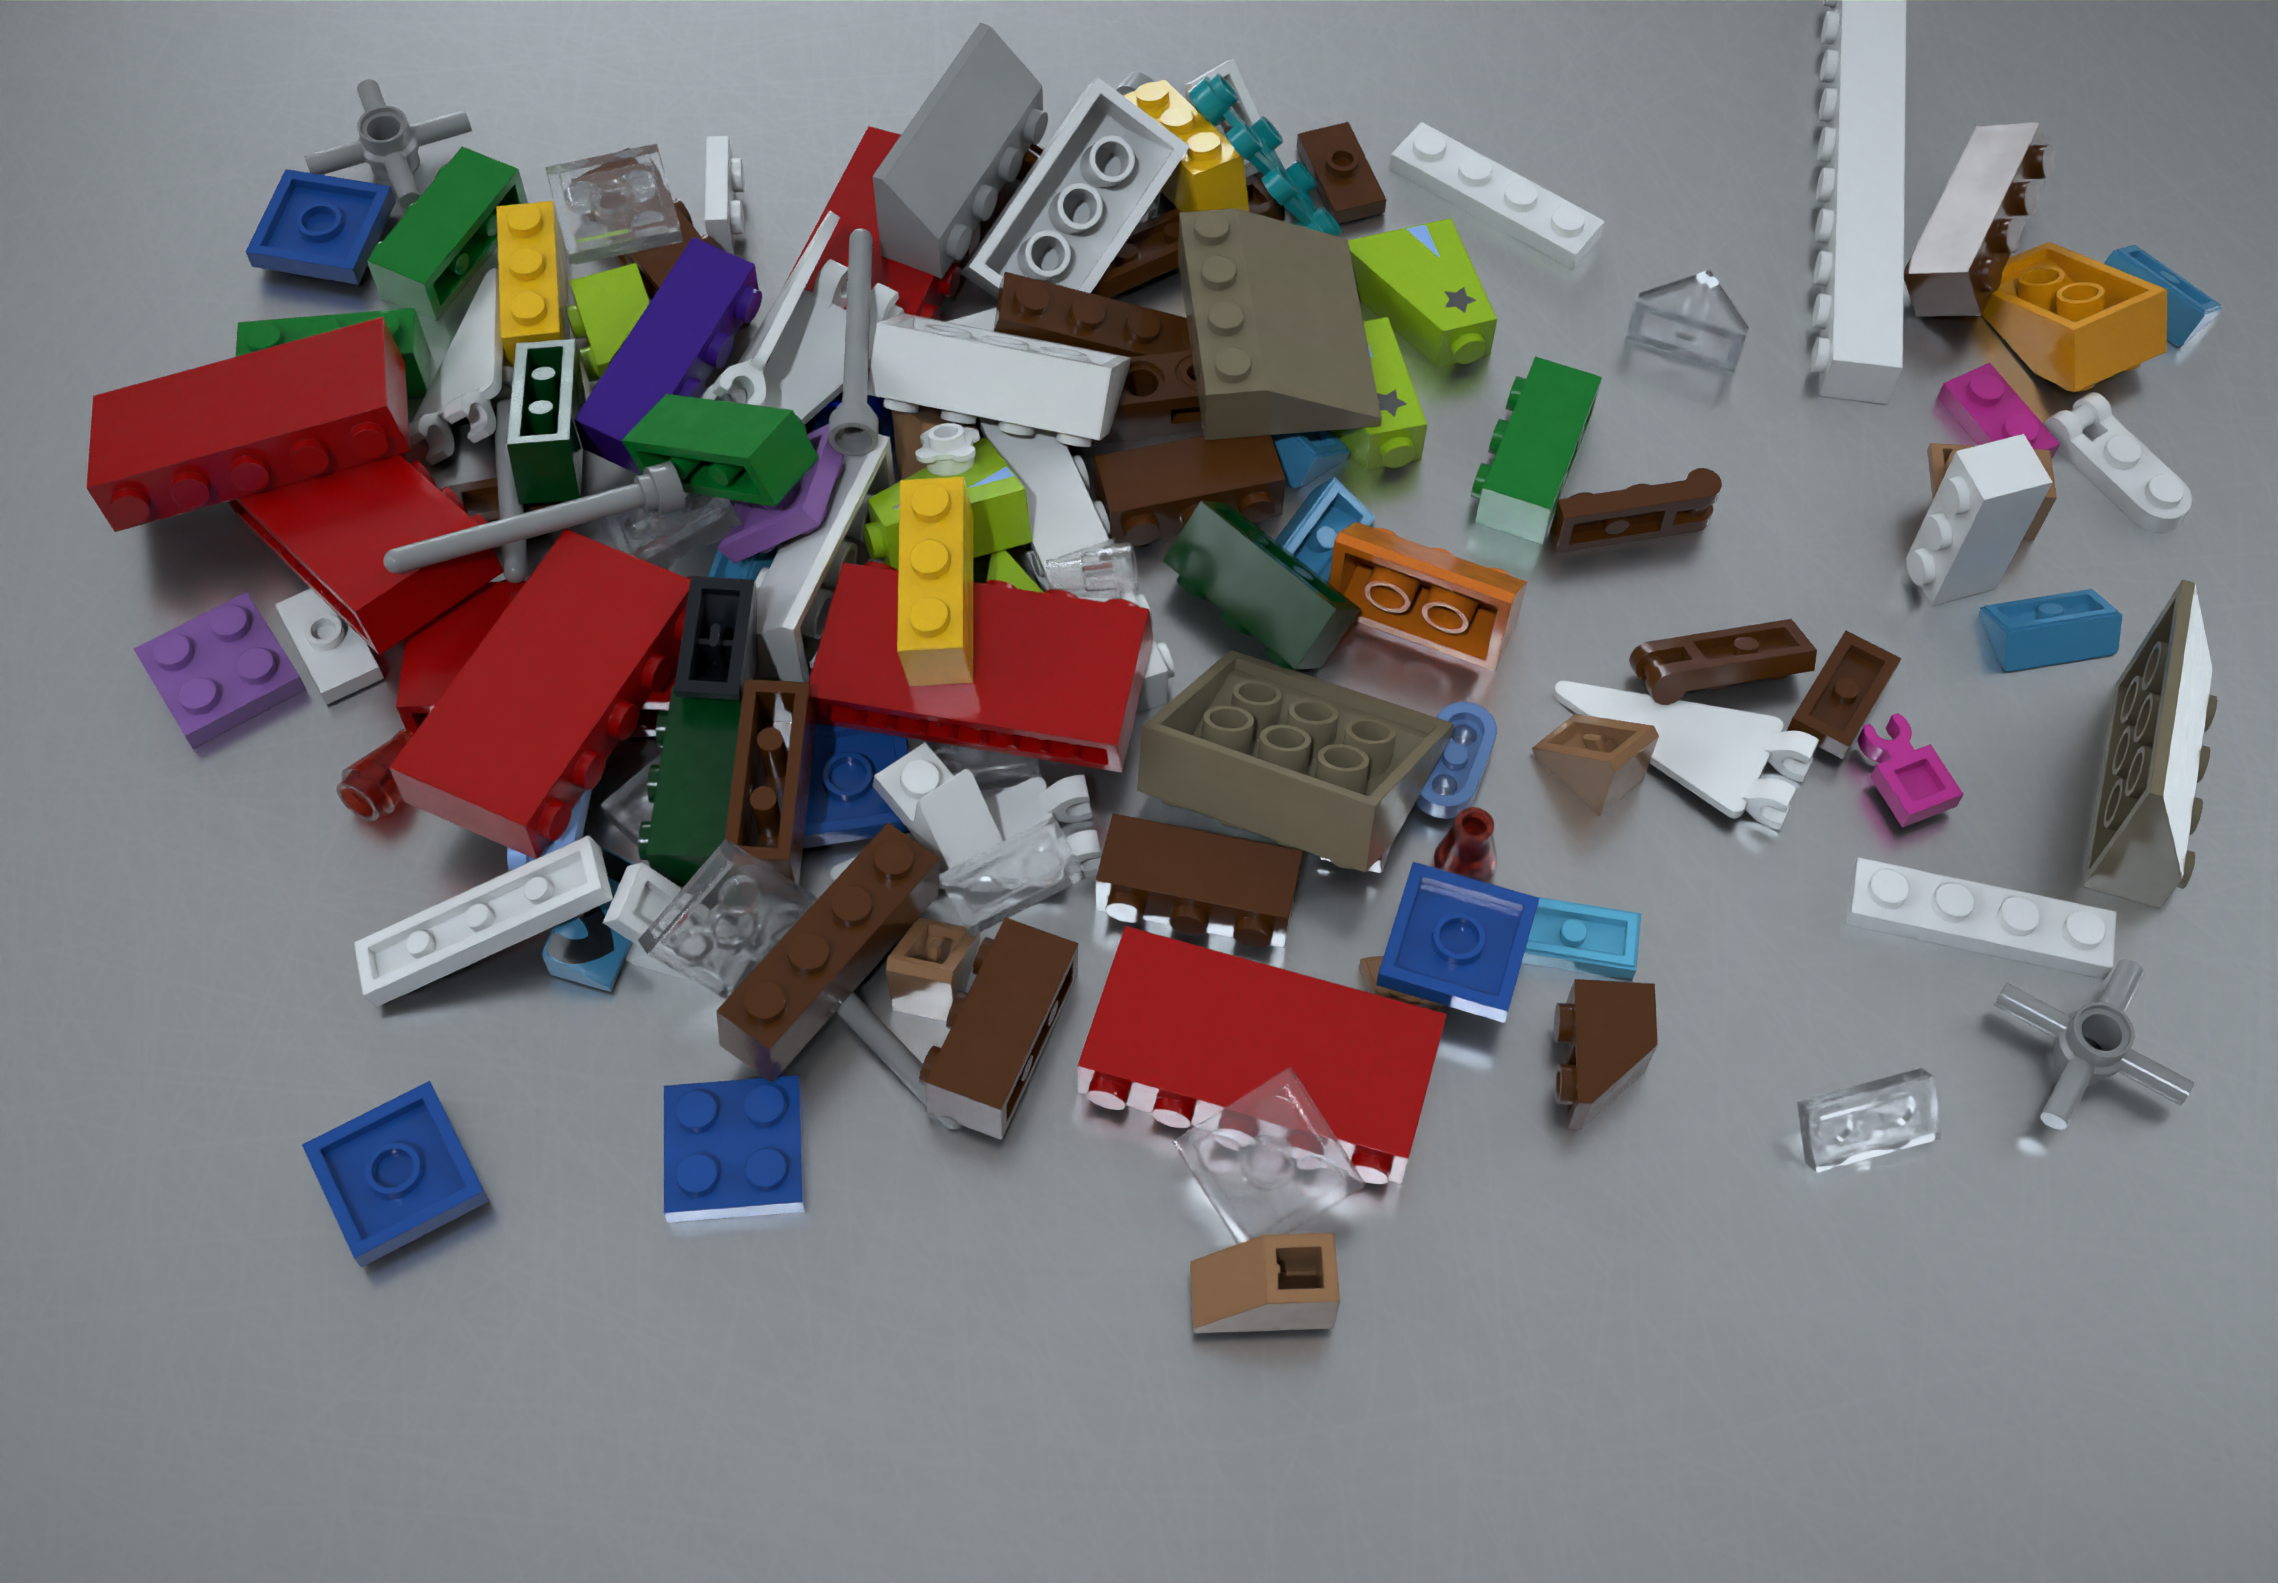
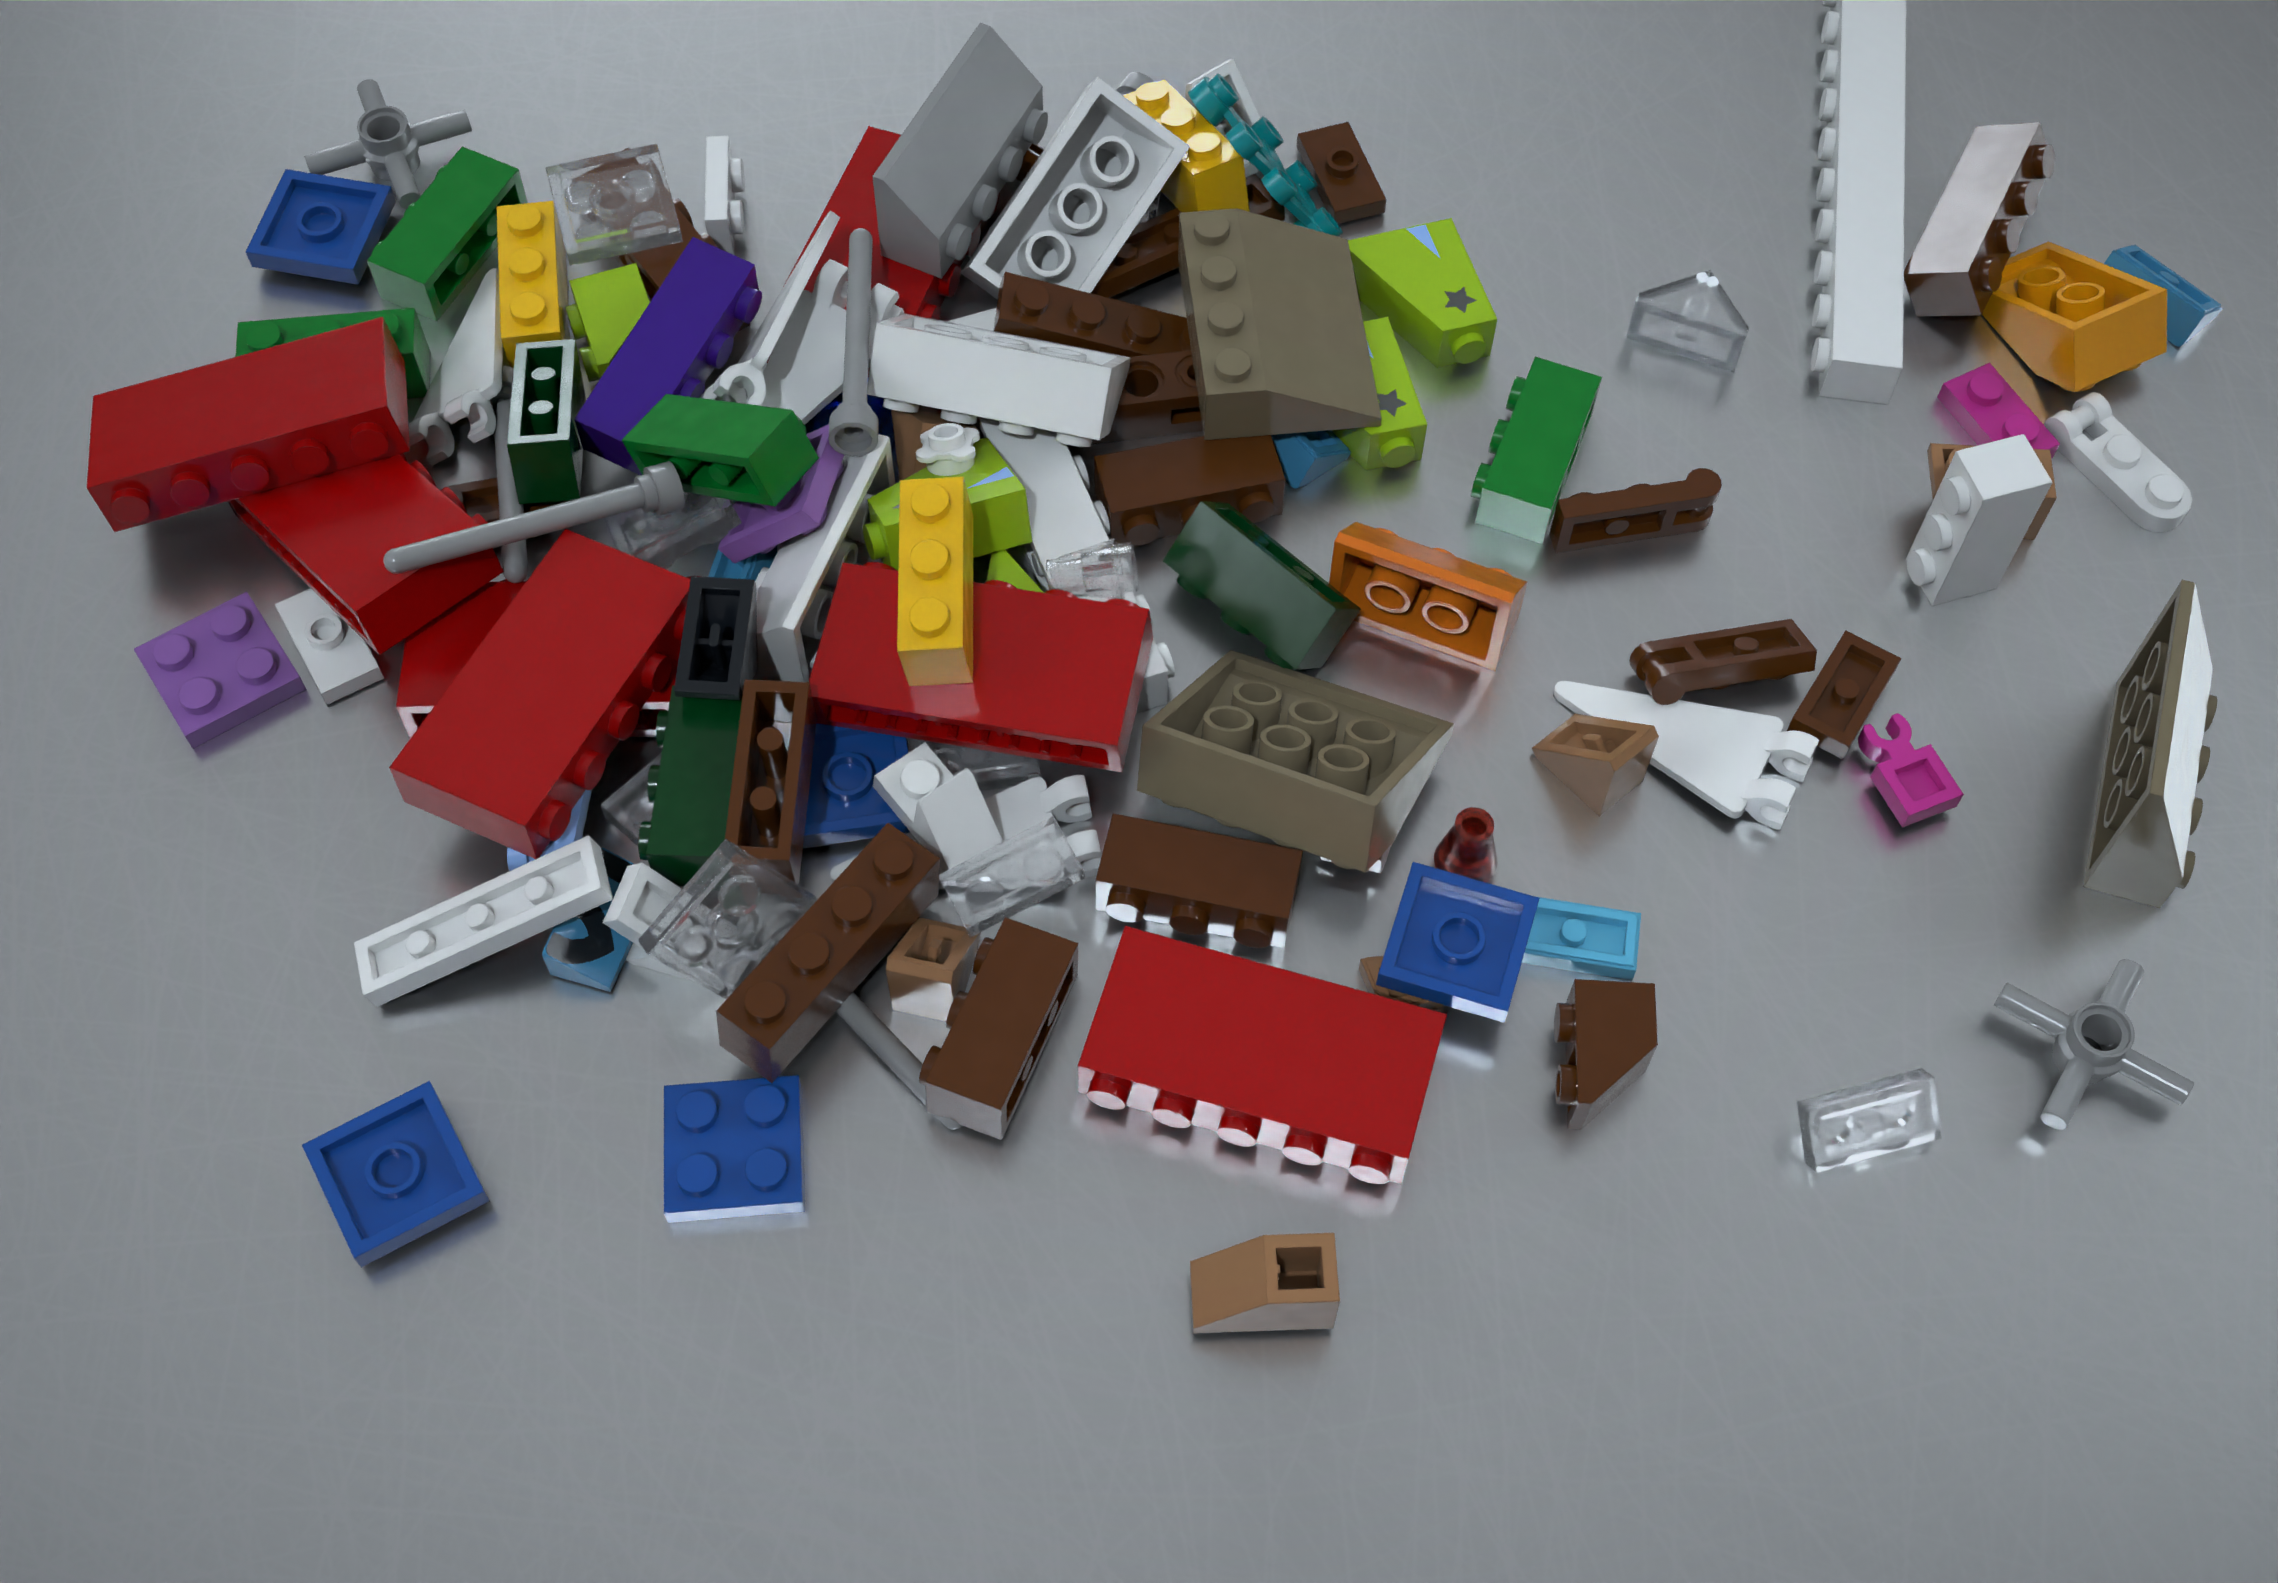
clear red cone [336,729,414,821] -> none
clear plate [1172,1066,1365,1244] -> none
dark azure slope [1275,477,1376,583] -> none
white plate [1389,122,1605,270] -> none
medium blue plate [1416,702,1497,819] -> none
white plate [1845,857,2117,979] -> none
dark azure slope [1979,589,2122,672] -> none

